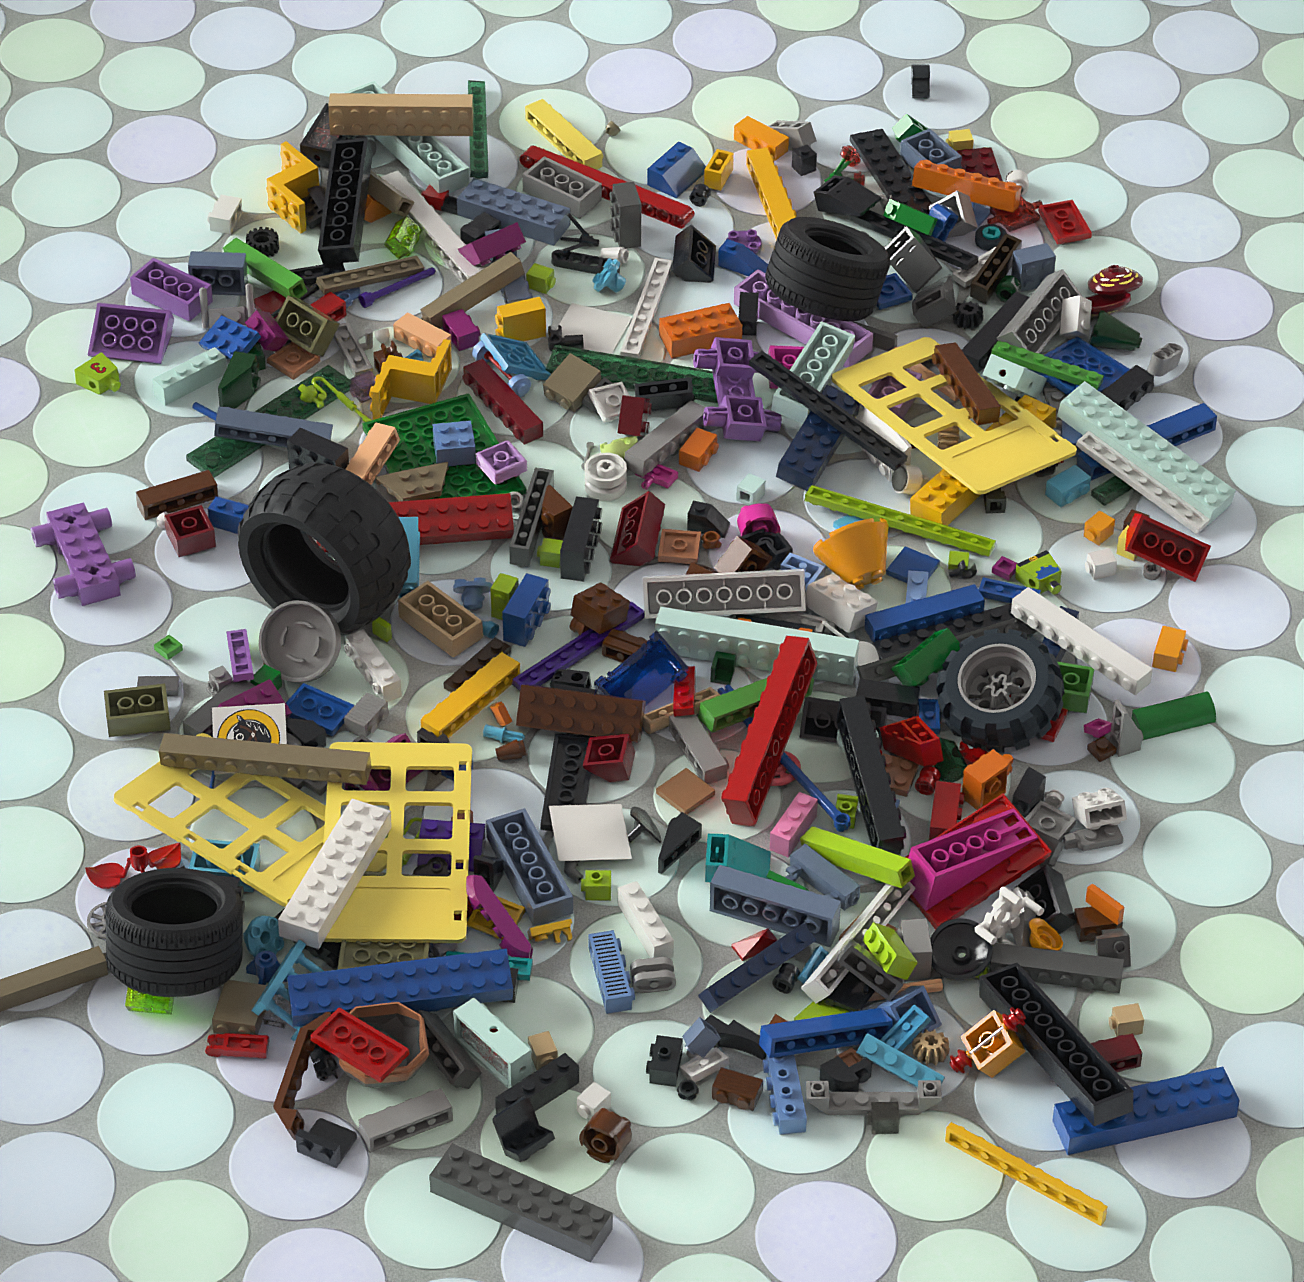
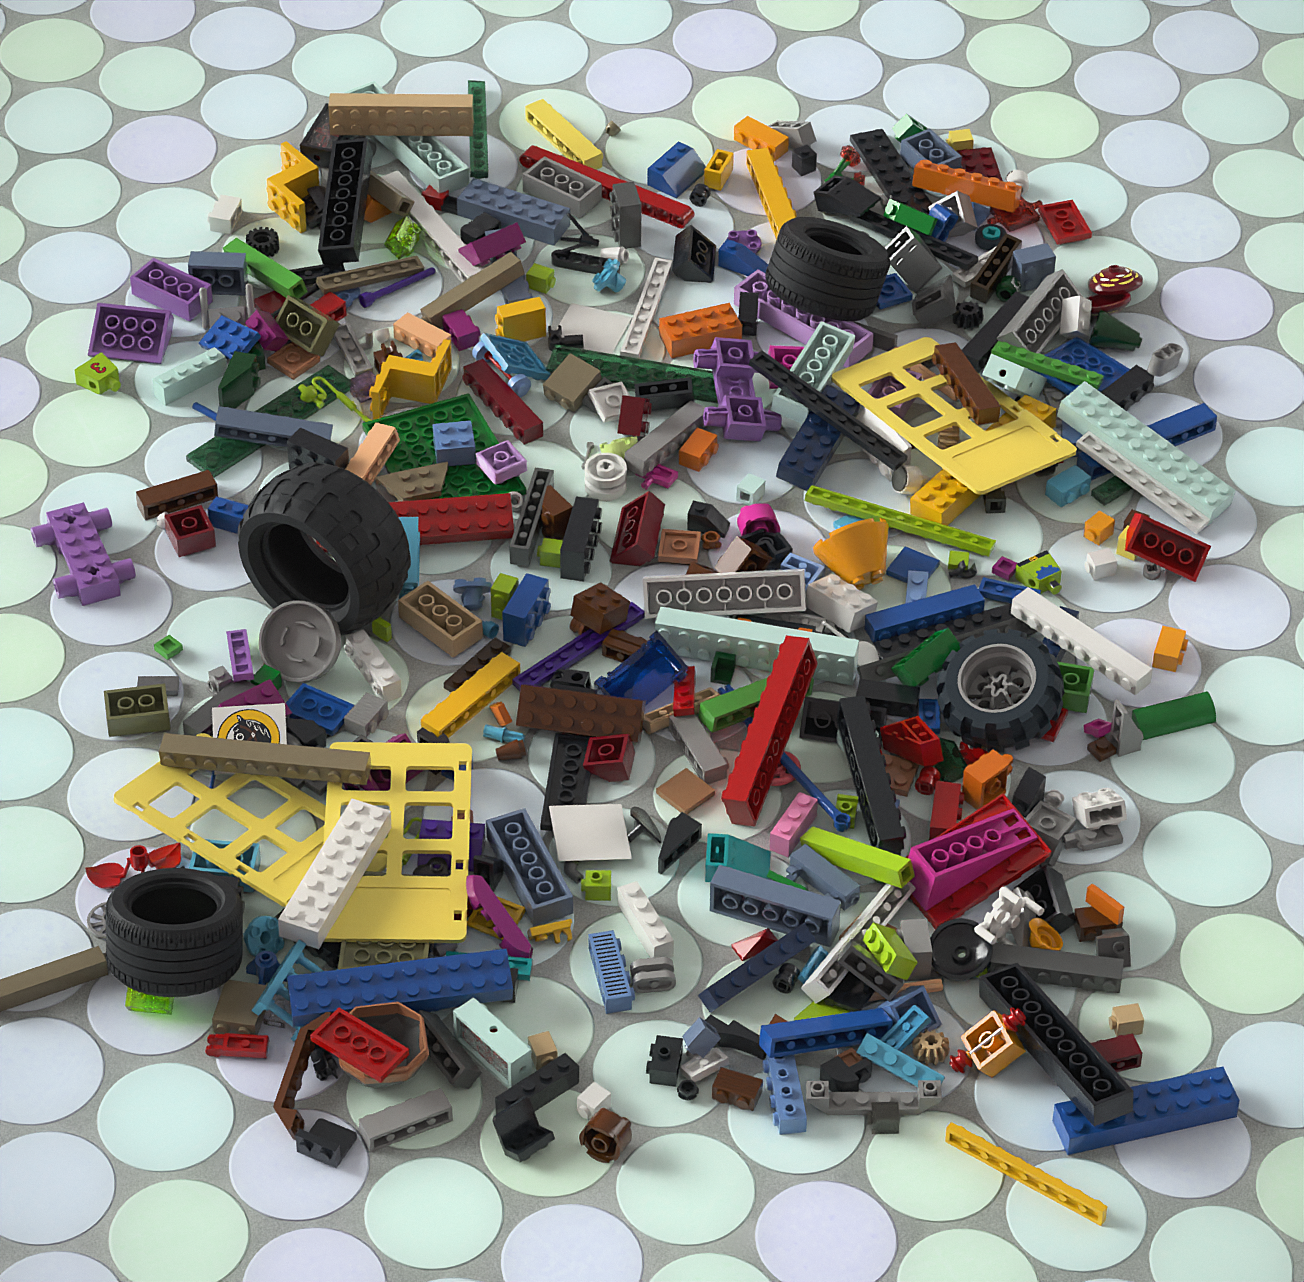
dark grey brick [429,1143,613,1263] -> none
black brick [911,64,930,98] -> none

